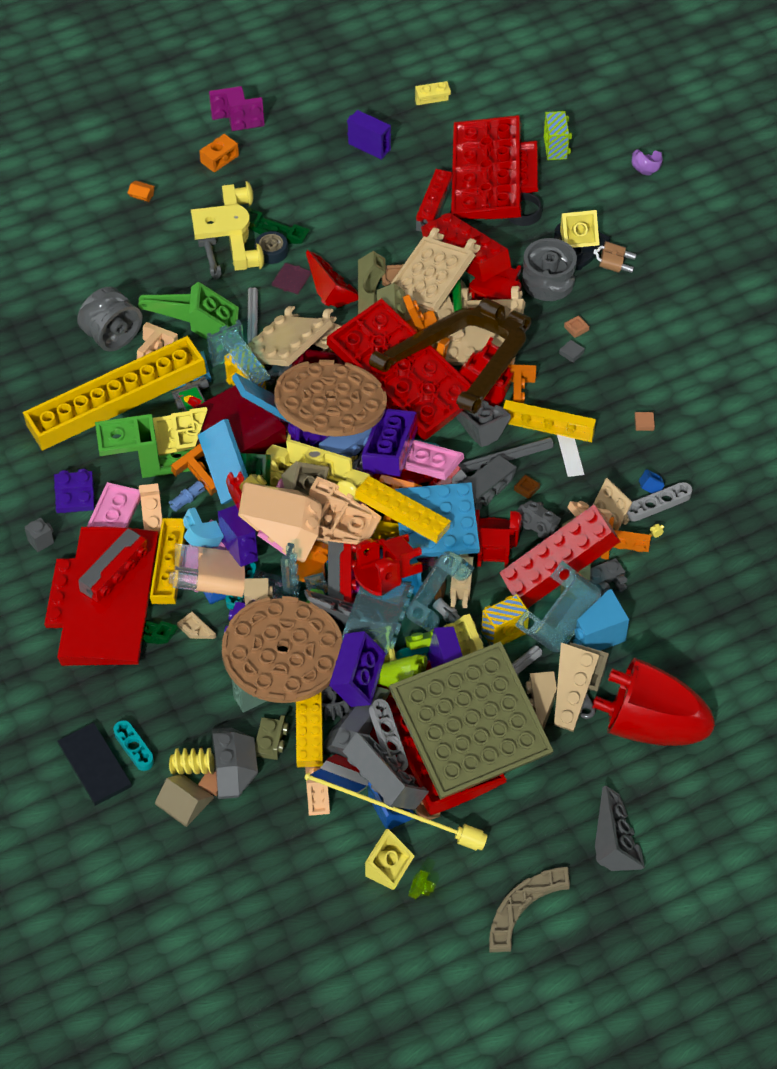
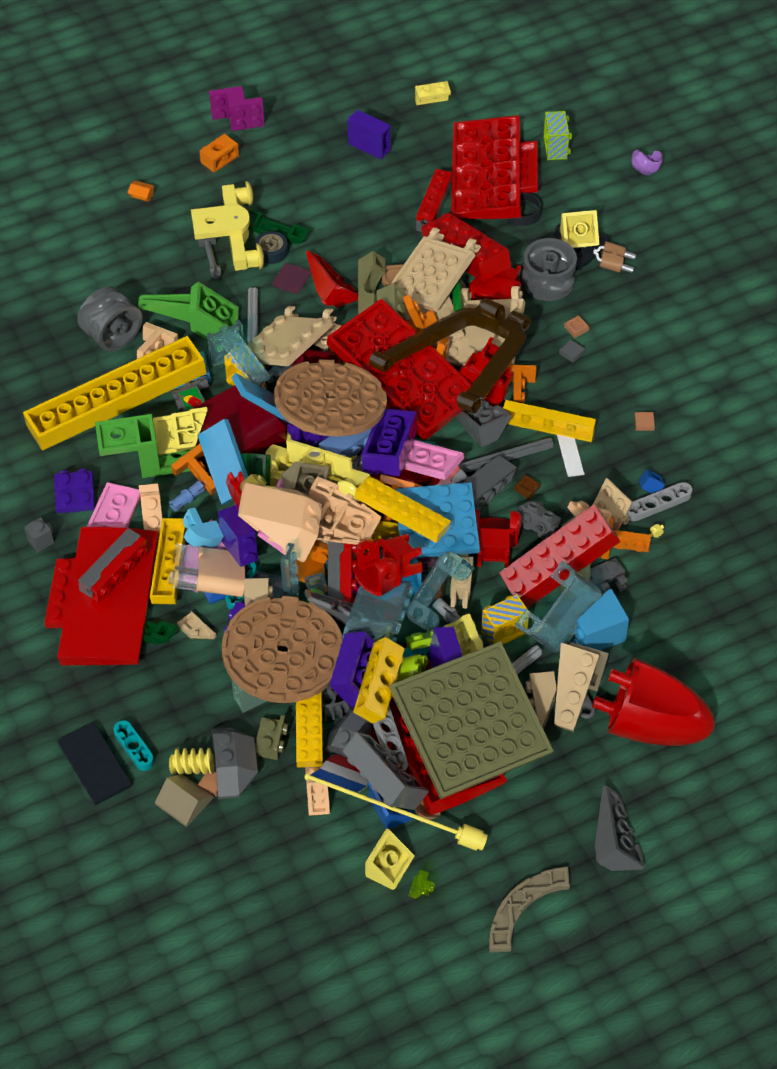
none -> yellow brick [353,637,404,724]

